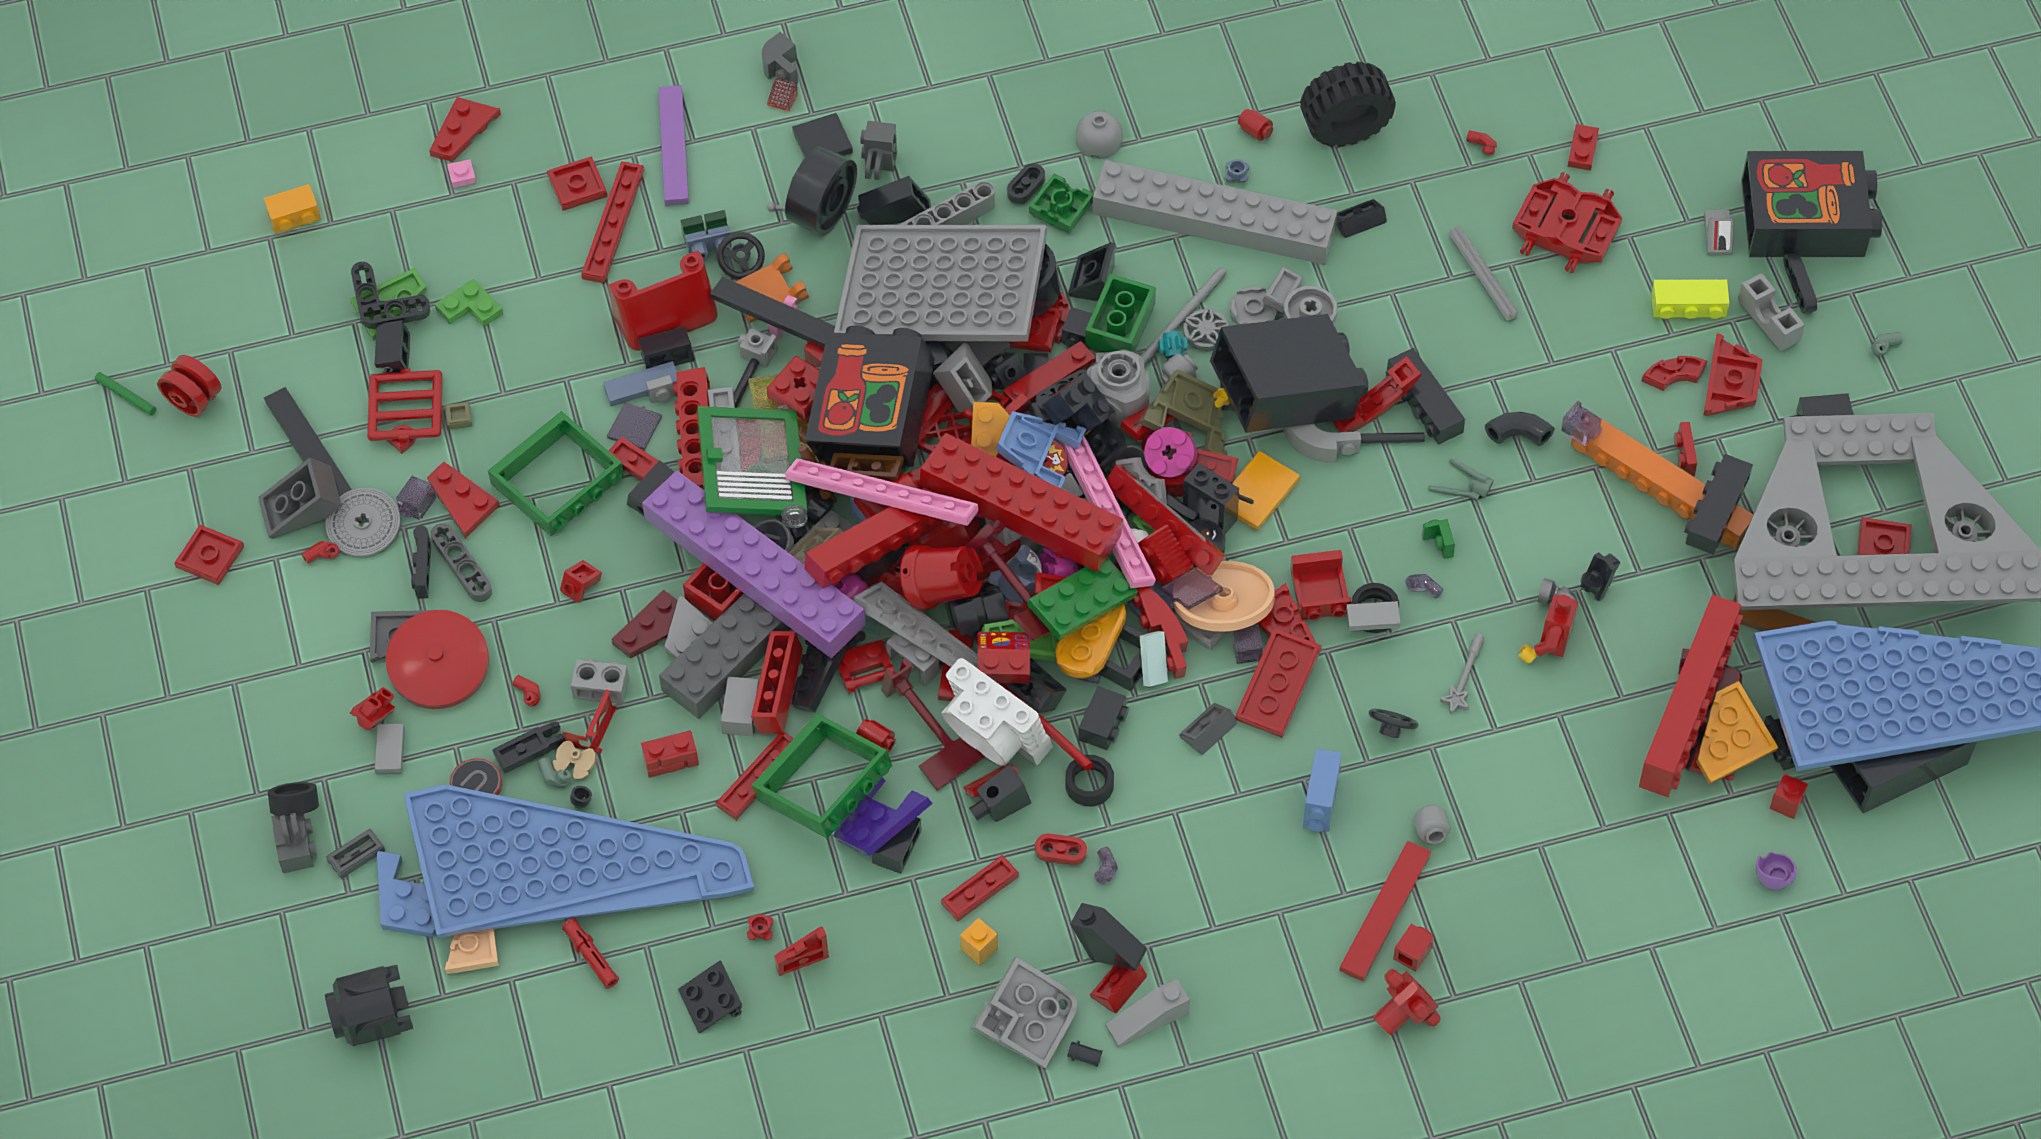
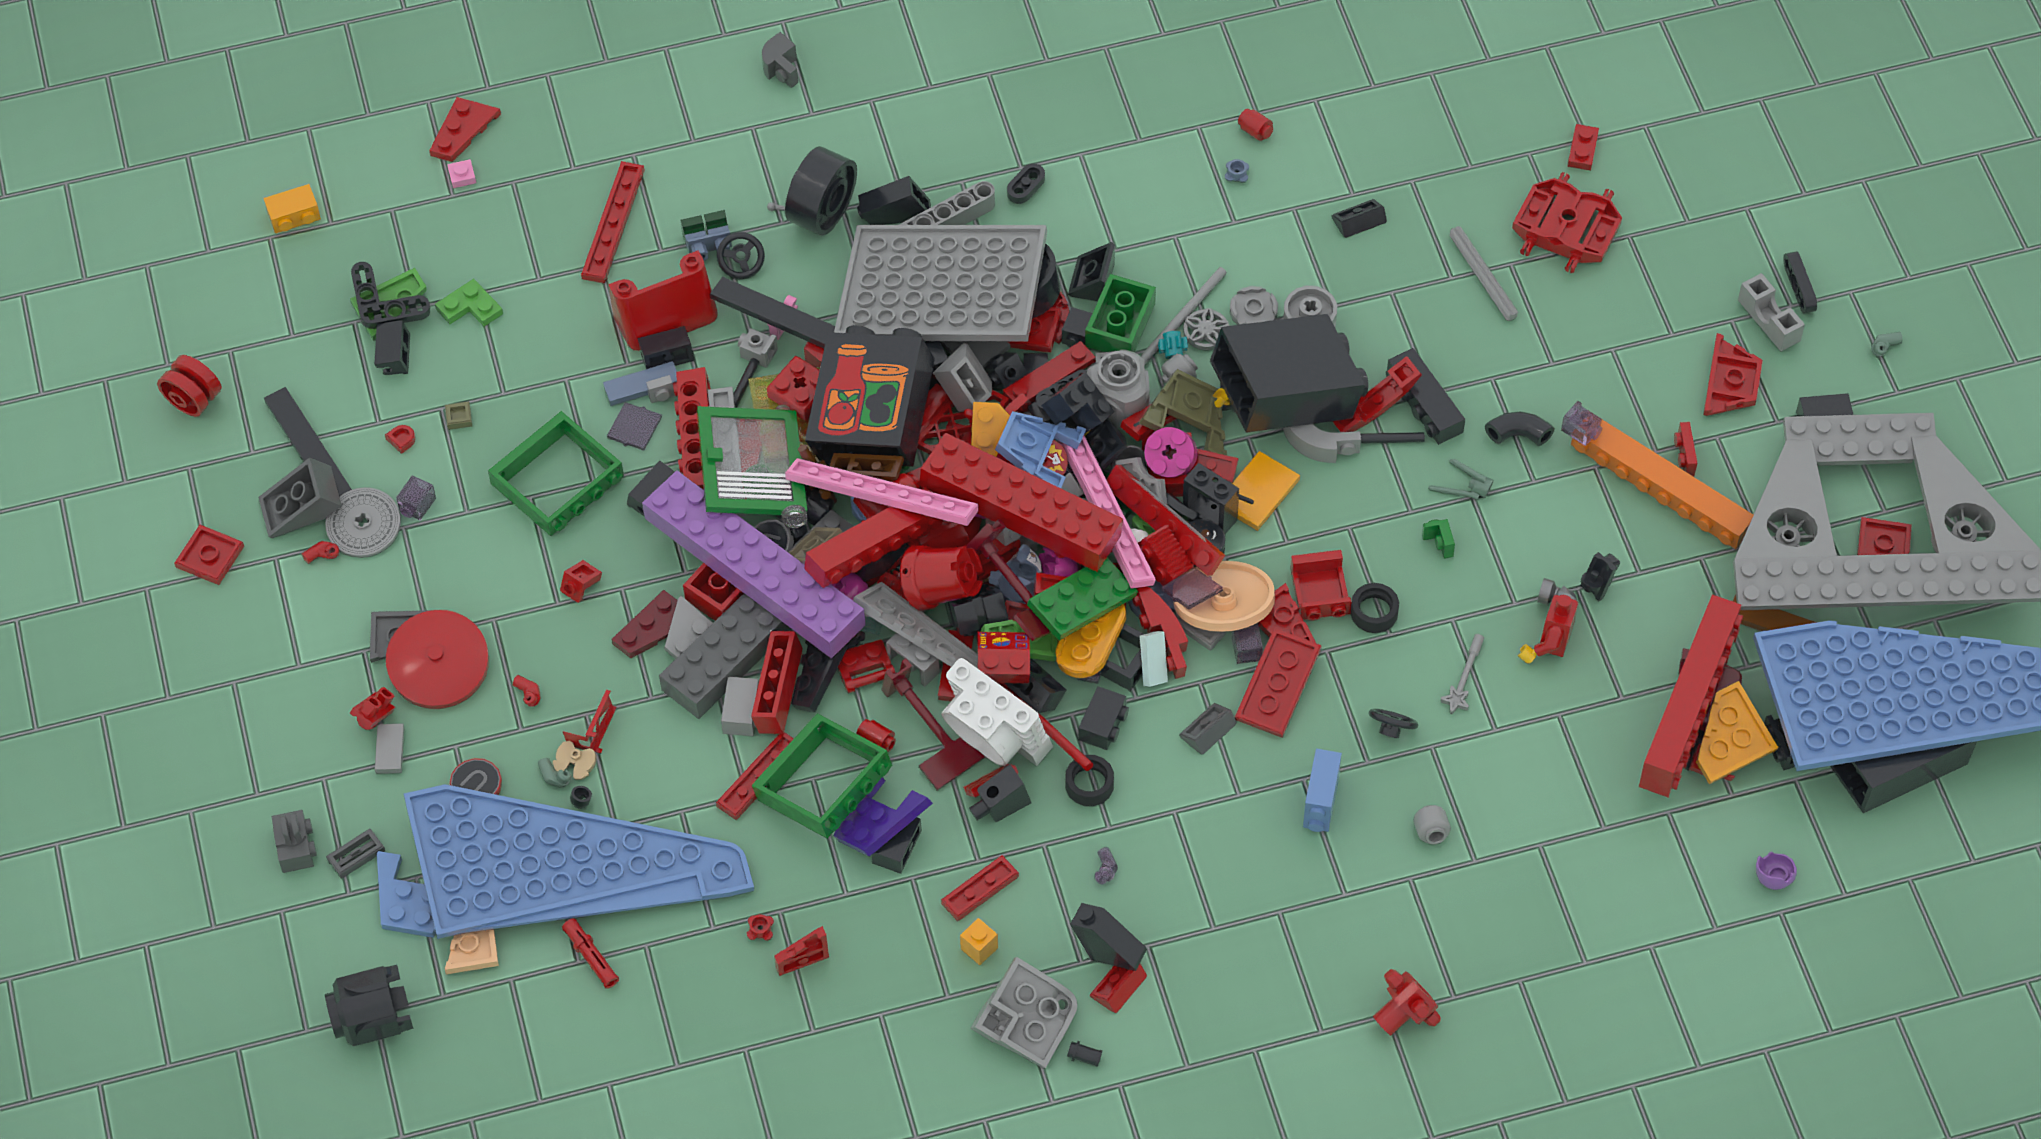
green bar [95,372,156,415] -> none
black tyre [268,782,319,816] -> none
red bar [367,368,443,443] -> none
black plate [411,526,431,599] -> none
red wing [427,462,499,539] -> none
dark grey beam [431,523,492,602] -> none
black hinge [492,721,566,774] -> none
red tile [547,156,608,211] -> none
light grey brick [571,659,629,704] -> none
red plate [608,437,659,481] -> none
red brick [641,730,699,778] -> none
medium lavender tile [658,85,689,205] -> none
black hinge [678,960,742,1033] -> none
orange flag [736,253,809,323] -> none
clear red slope [767,78,798,111] -> none
black tile [792,113,853,158] -> none
dark grey brick [860,121,898,180] -> none
green brick [1029,173,1094,233] -> none
red plate [1035,833,1087,865] -> none
light grey cylinder [1076,111,1122,159] -> none
light grey brick [1093,160,1338,265] -> none
light grey slope [1106,978,1190,1048] -> none
light grey tile [1262,266,1303,313] -> none
black tyre [1300,62,1396,147] -> none
red tile [1339,841,1431,981] -> none
light grey tile [1346,601,1400,631] -> none
red brick [1393,923,1434,972] -> none
arm [1405,574,1444,598] -> none
red arm [1466,130,1497,155] -> none
red tile [1642,356,1708,391] -> none
neon yellow brick [1651,280,1729,319] -> none
black brick [1684,454,1753,555] -> none
slope [1704,210,1733,255] -> none
black brick [1741,151,1882,257] -> none
red brick [1769,774,1808,819] -> none

